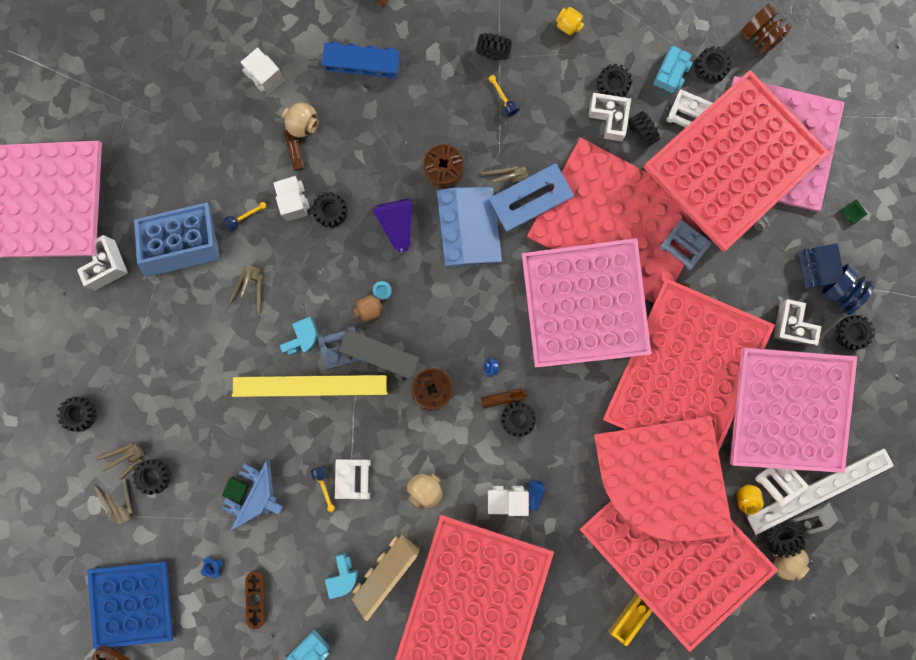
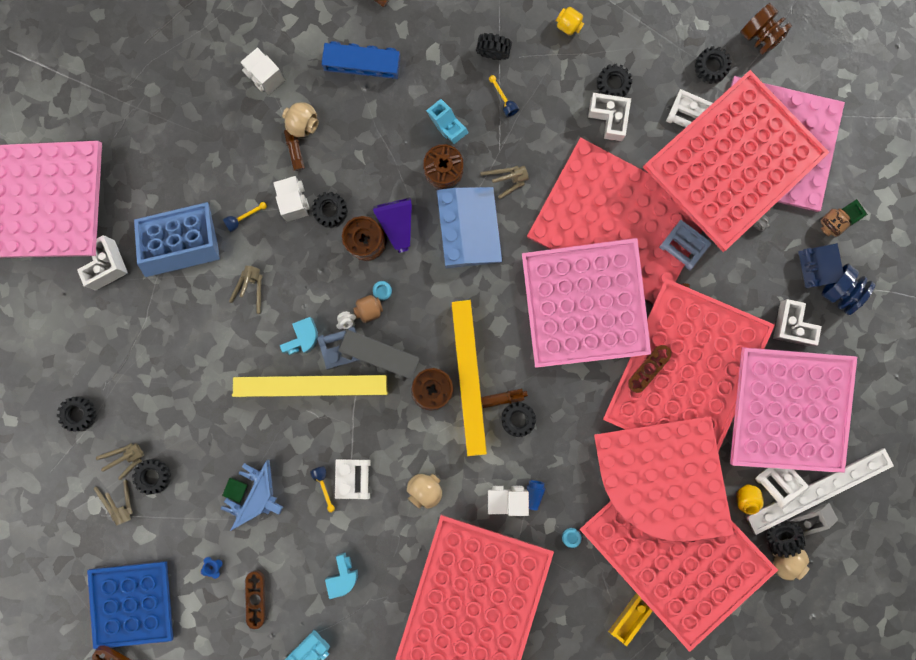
tan slope [352,534,420,621] -> none
blue plate [483,358,498,377] -> none
medium blue piece [489,163,574,233] -> none
black tyre [628,111,660,149] -> none
medium azure brick [653,46,692,93] -> none
black tyre [835,315,875,350] -> none
none -> white plate [336,311,356,329]
none -> reddish brown wheel [342,216,387,261]
none -> medium azure brick [426,99,469,144]
none -> yellow tile [452,300,487,456]
none -> medium azure tile [562,528,582,548]
none -> reddish brown beam [628,345,671,393]
none -> medium nougat head [821,208,850,237]

